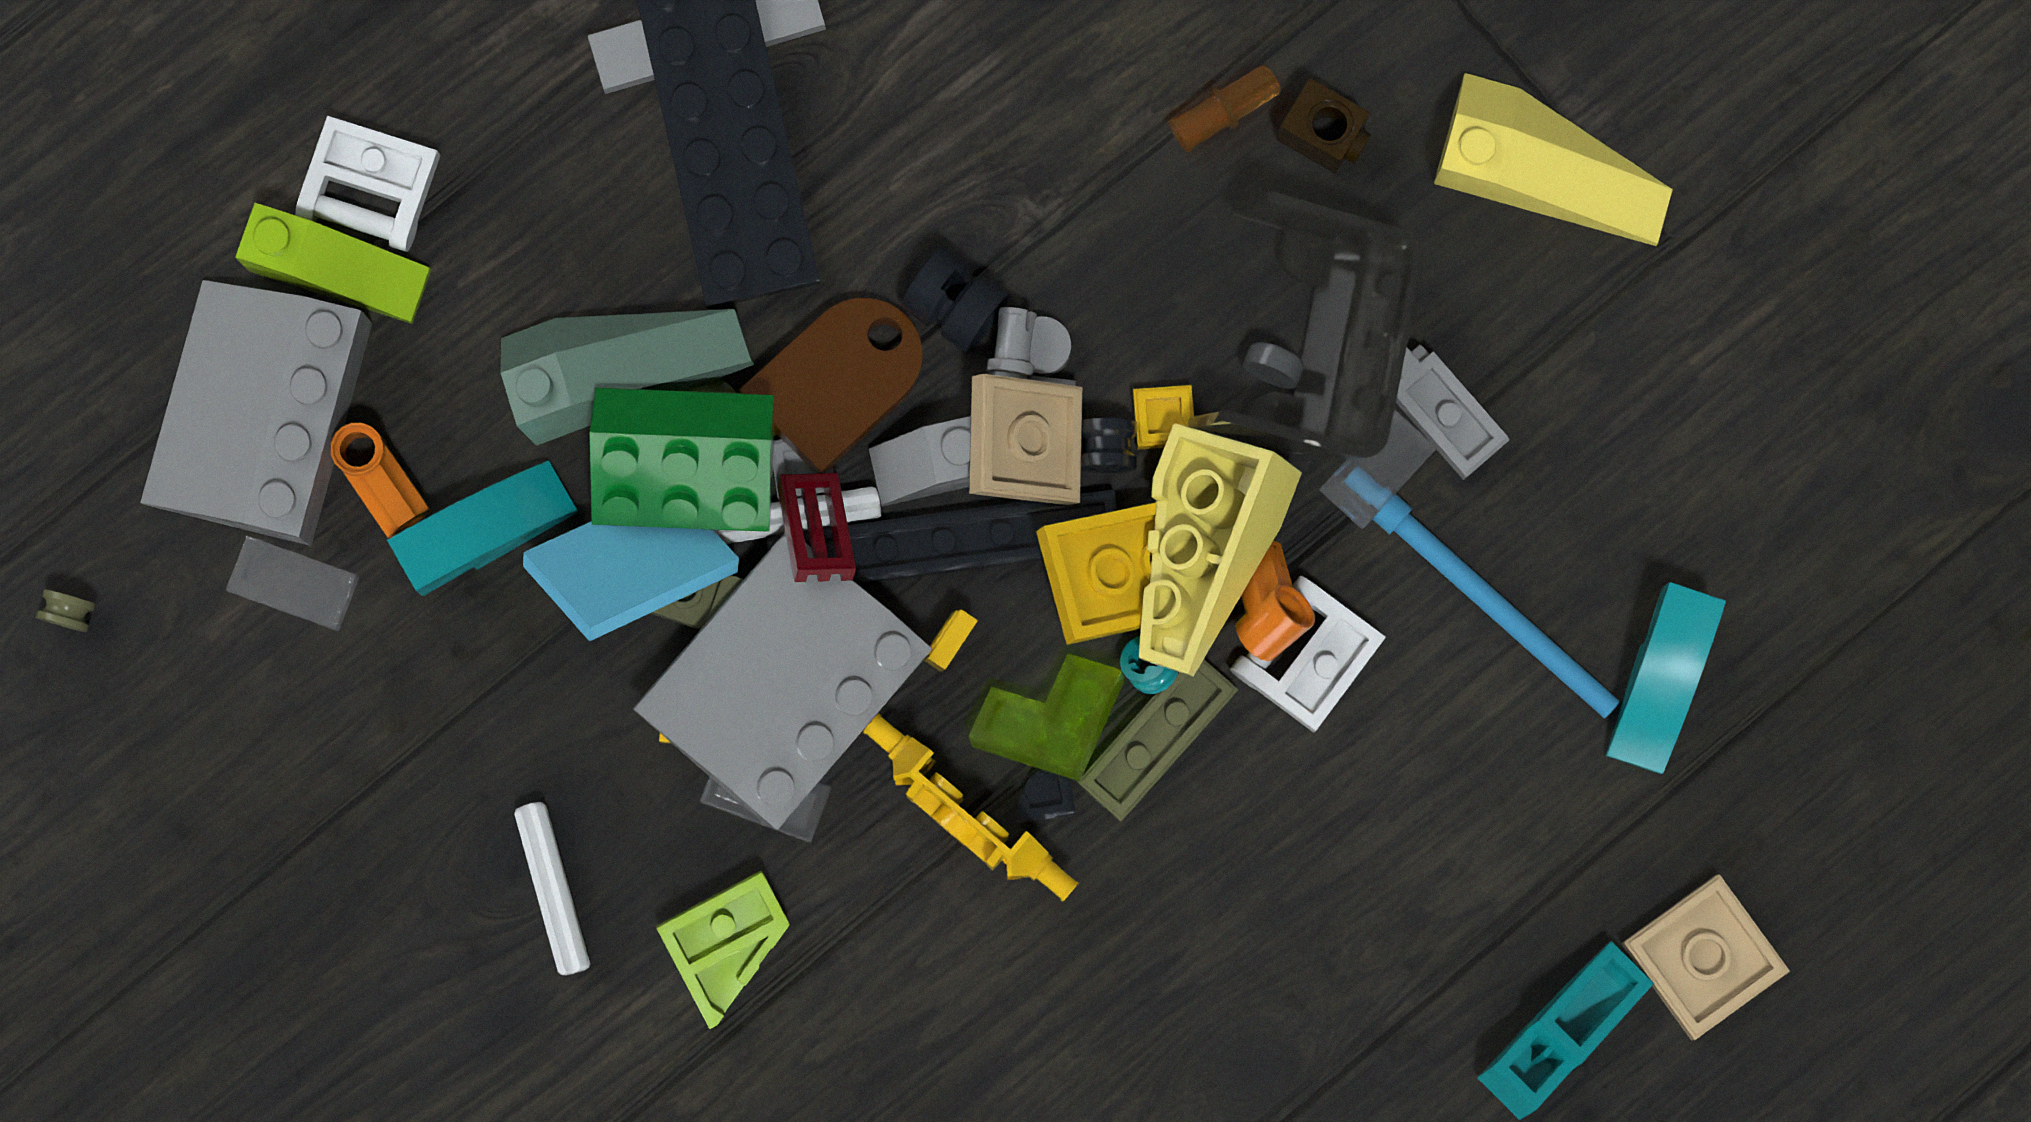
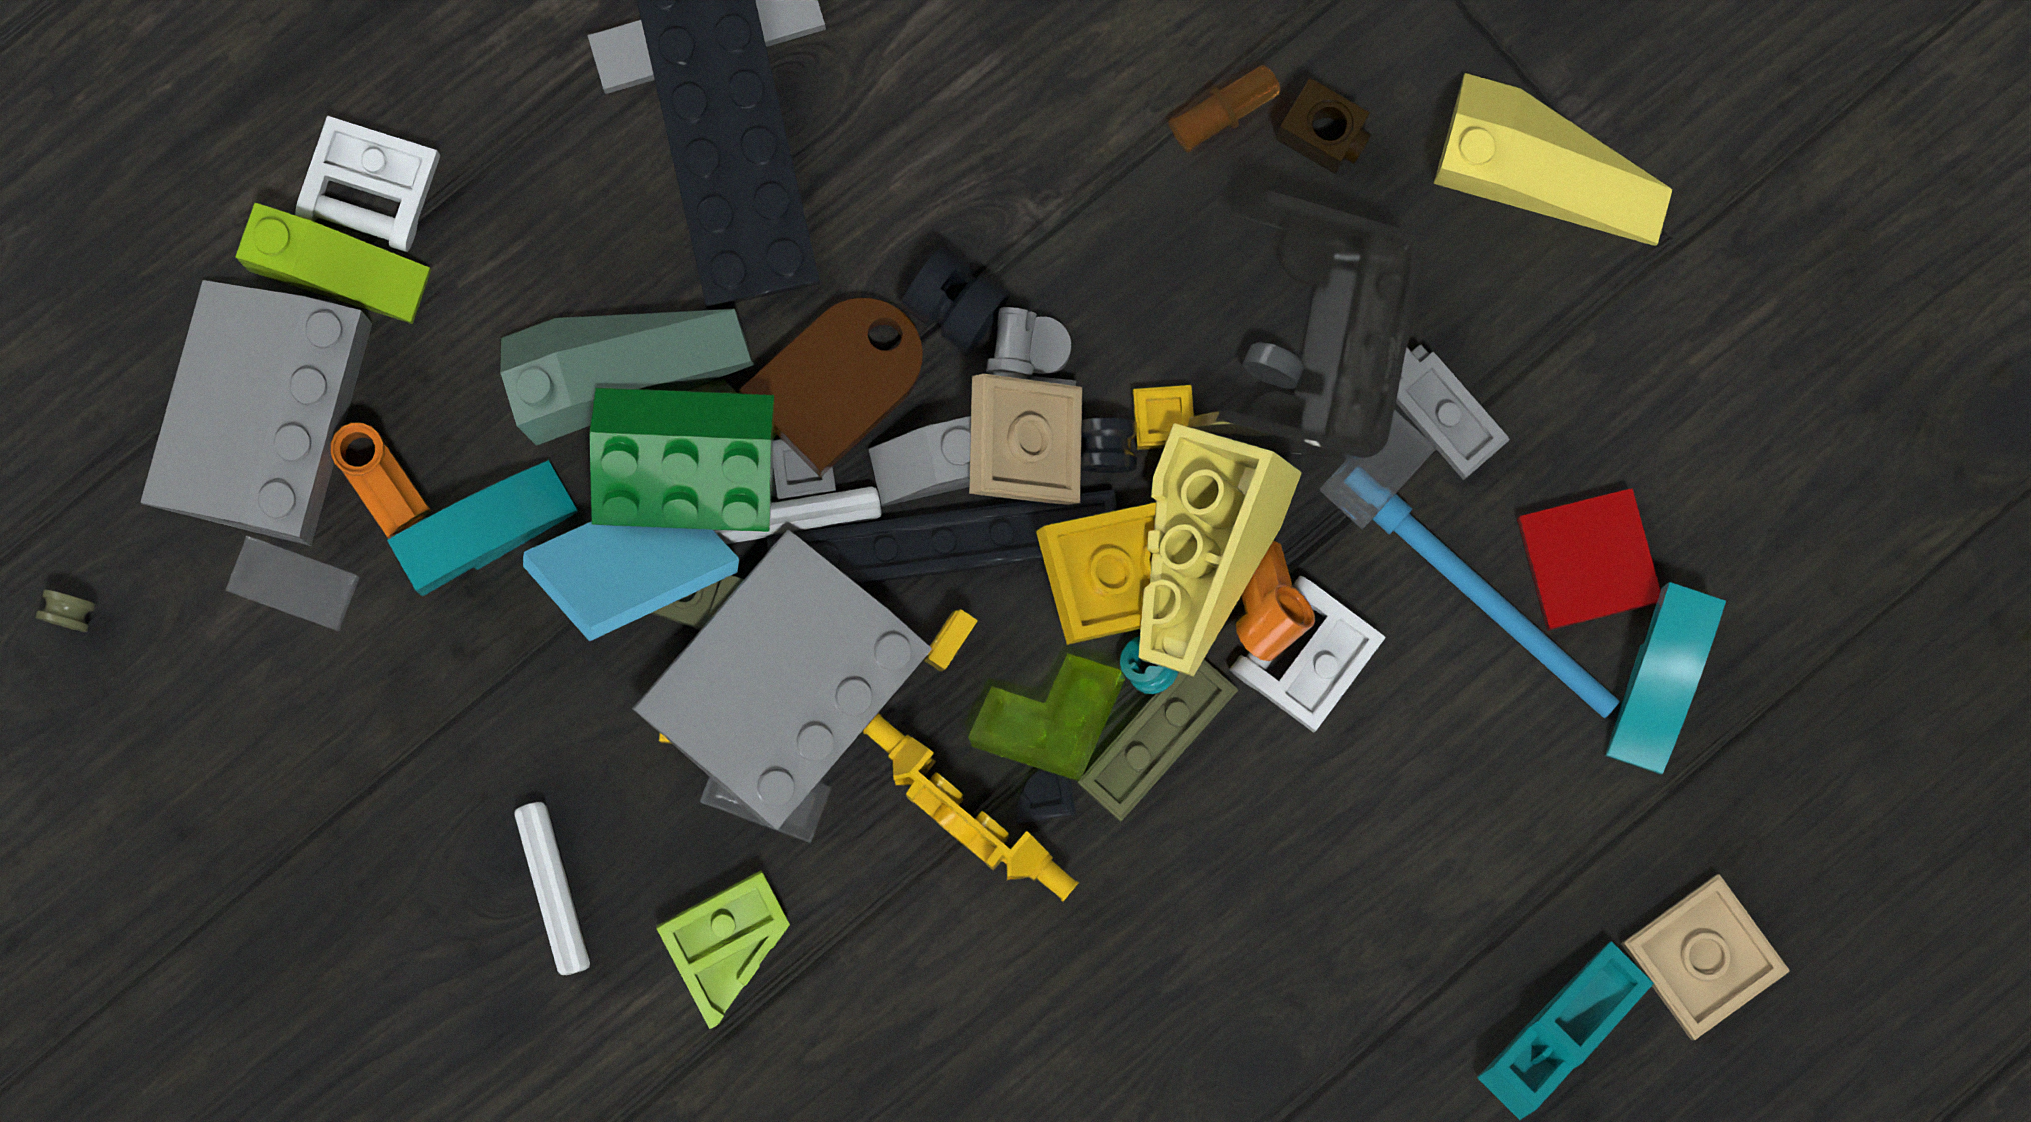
dark red tile [777,473,856,582] -> none
none -> red tile [1517,488,1661,631]

